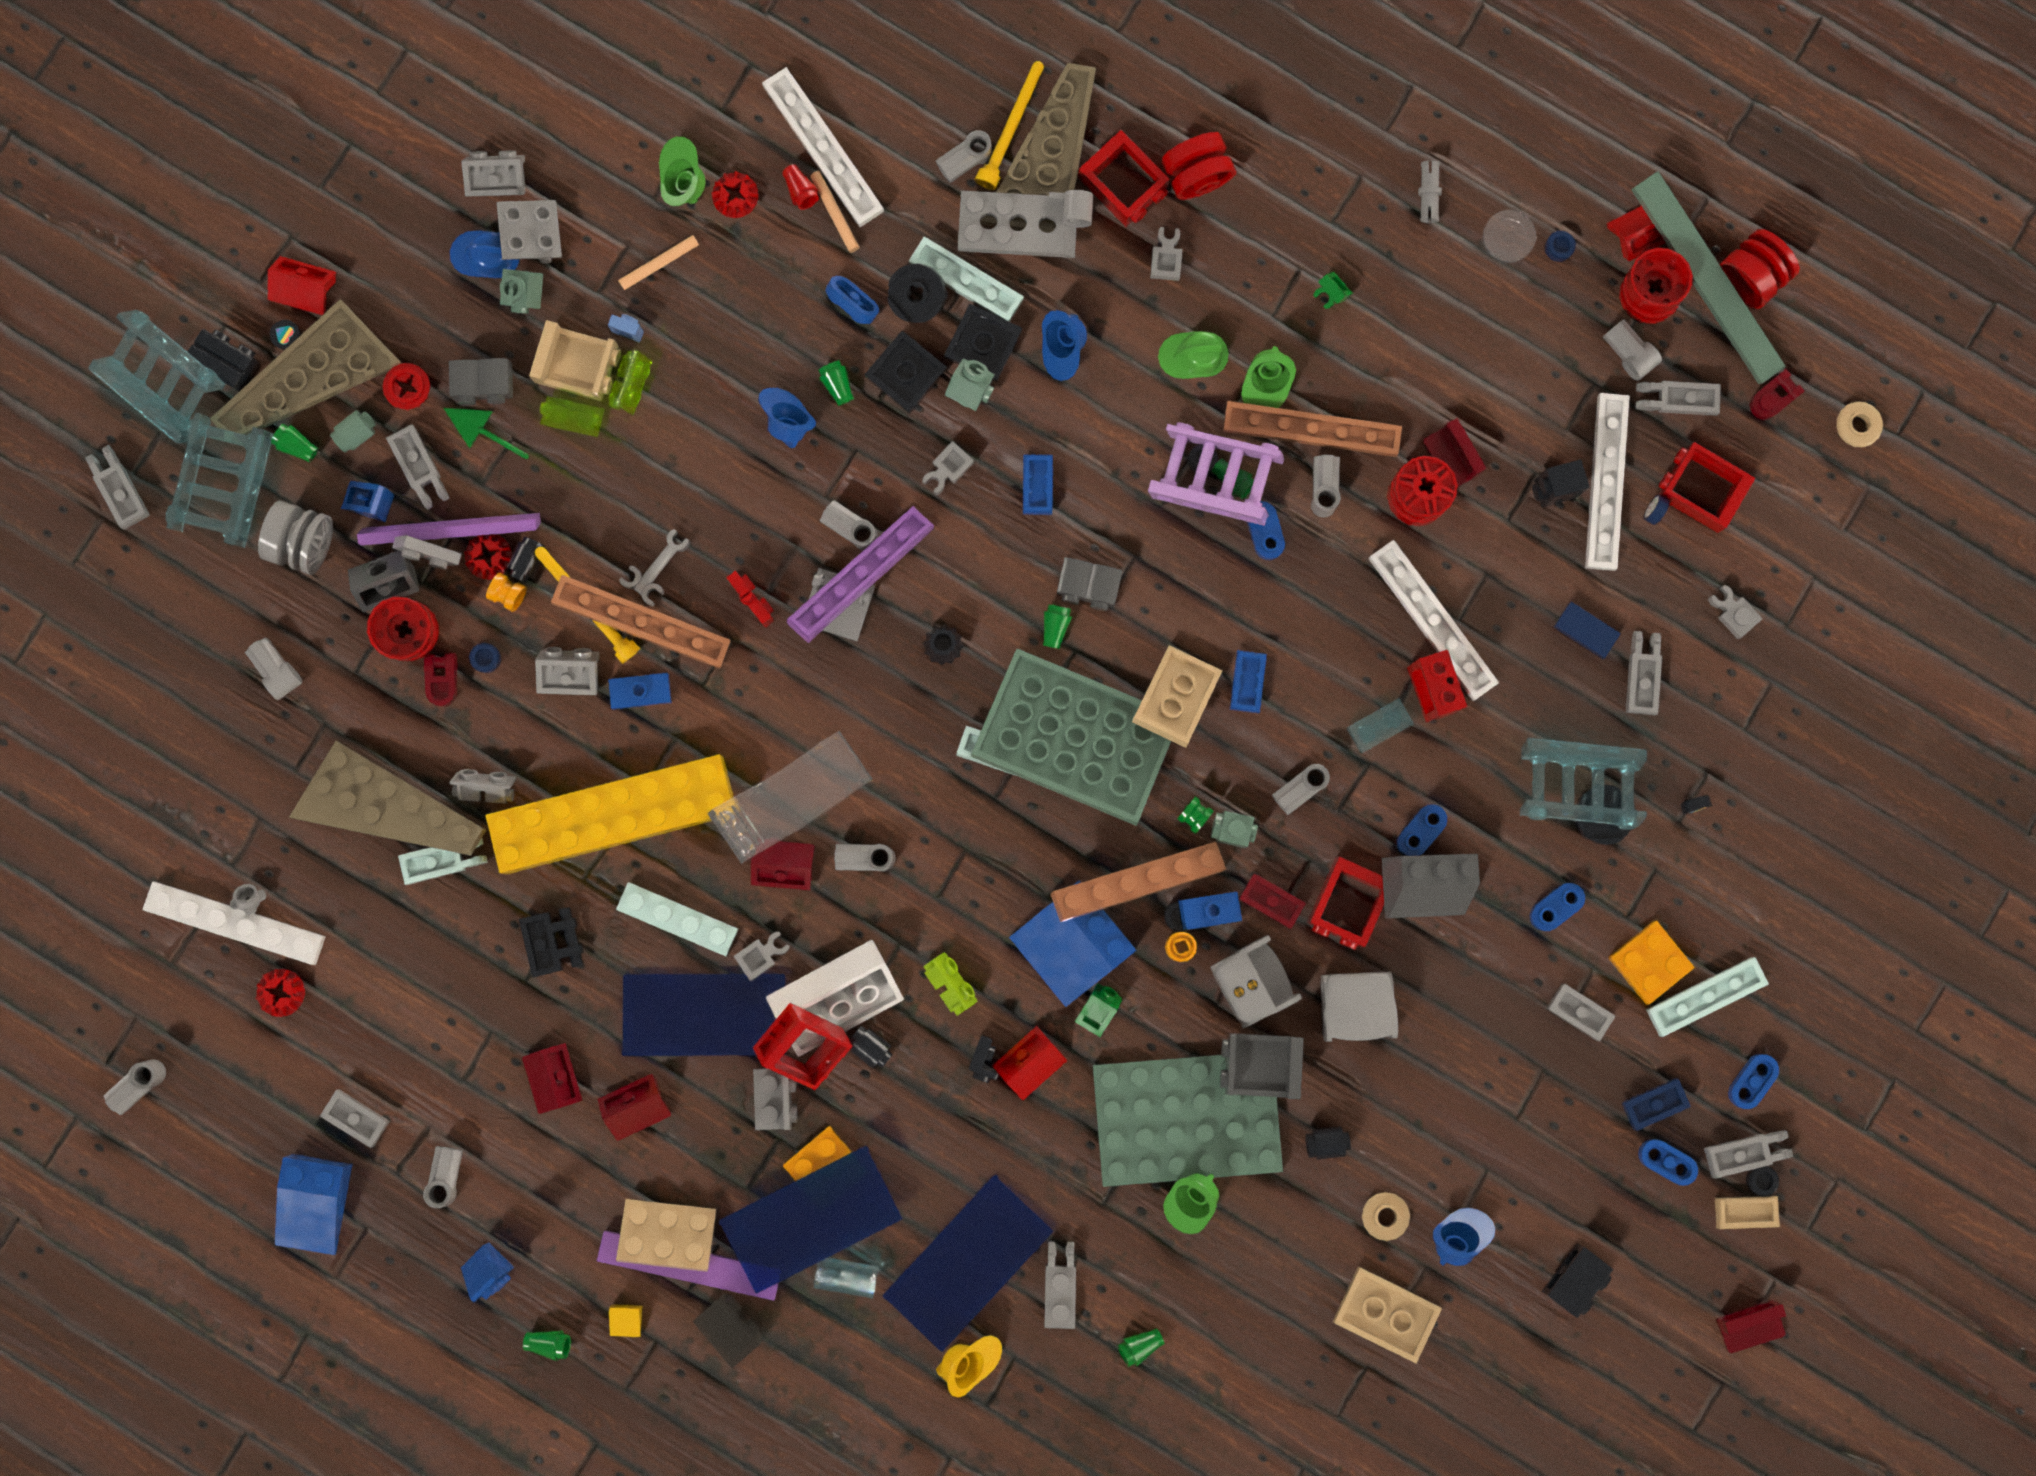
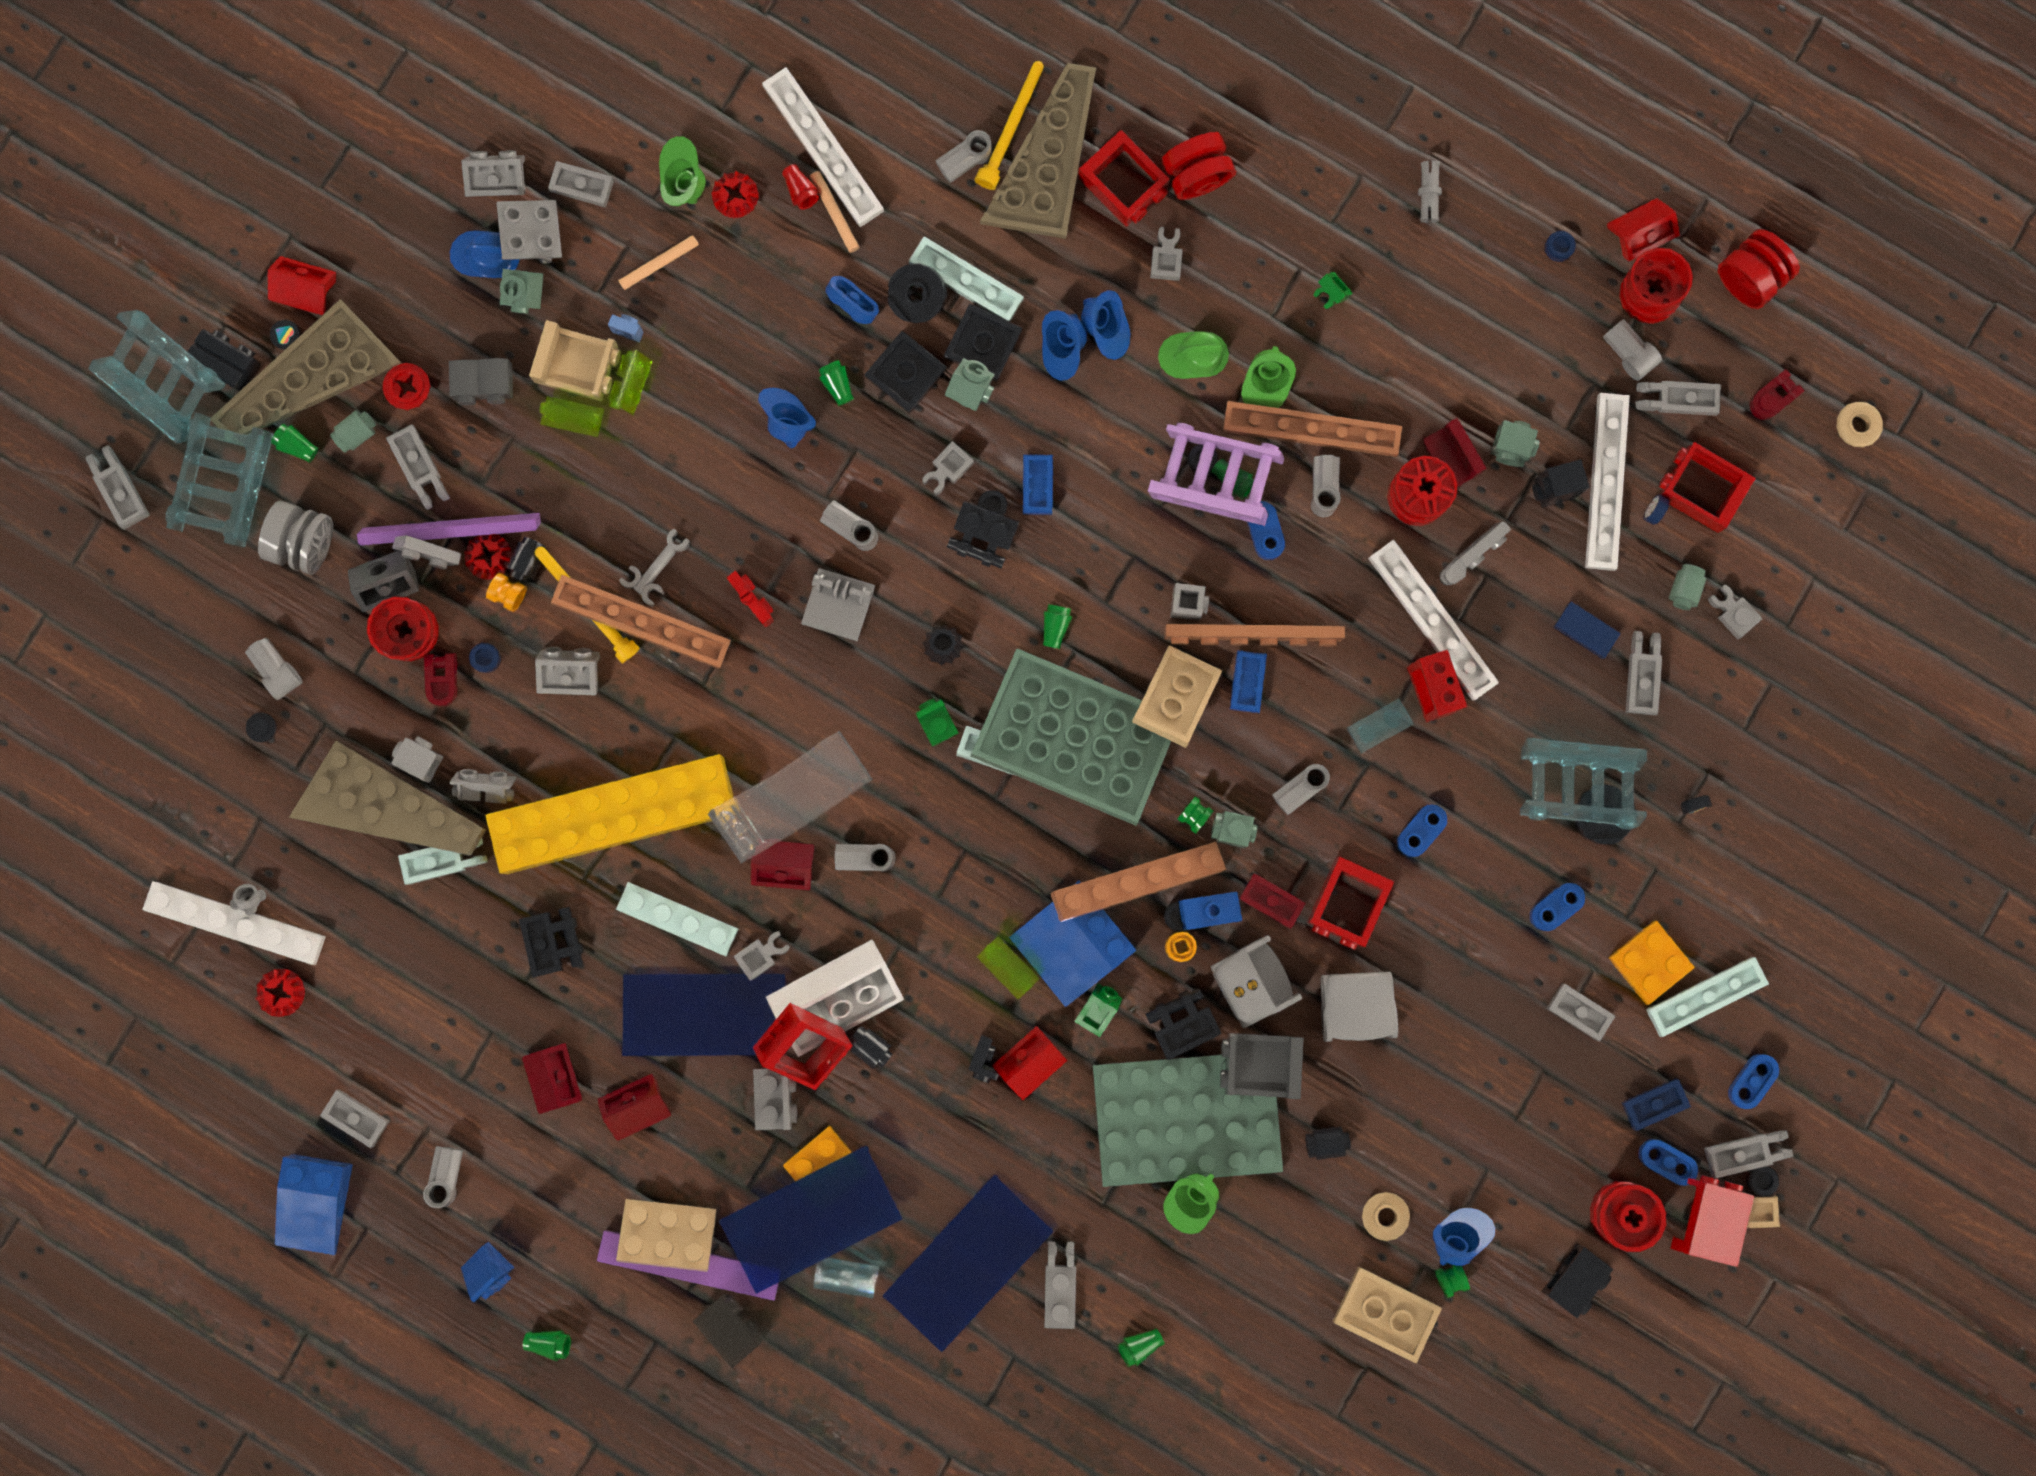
light grey piece [103,1059,166,1115] -> none
blue slope [341,481,395,522] -> none
green piece [444,408,529,459] -> none
blue plate [608,673,672,710] -> none
yellow slope [609,1304,642,1337] -> none
medium lavender tile [787,506,934,643] -> none
lime hinge [923,952,978,1016] -> none
yellow piece [936,1335,1002,1398] -> none
light grey hinge [958,190,1093,258] -> none
dark grey brick [1057,557,1123,611] -> none
dark grey slope [1382,854,1480,918] -> none
clear piece [1483,210,1536,263] -> none
sand green tile [1631,171,1786,384] -> none
dark red panel [1716,1300,1786,1354] -> none
none -> black plate [246,713,277,743]
none -> light grey brick [391,736,444,783]
none -> light grey plate [548,161,614,207]
none -> green bracket [915,698,959,747]
none -> black plate [947,500,1020,569]
none -> clear neon green hinge [977,936,1039,1000]
none -> black tile [978,490,1007,515]
none -> blue piece [1081,290,1131,360]
none -> black plate [1145,988,1222,1060]
none -> nougat plate [1164,624,1345,647]
none -> light grey brick [1170,583,1209,621]
none -> green wheel [1435,1265,1470,1299]
none -> light grey hinge [1439,521,1511,586]
none -> sand green brick [1490,420,1540,467]
none -> red wheel [1590,1181,1666,1252]
none -> sand green brick [1669,564,1706,610]
none -> panel [1670,1175,1754,1267]

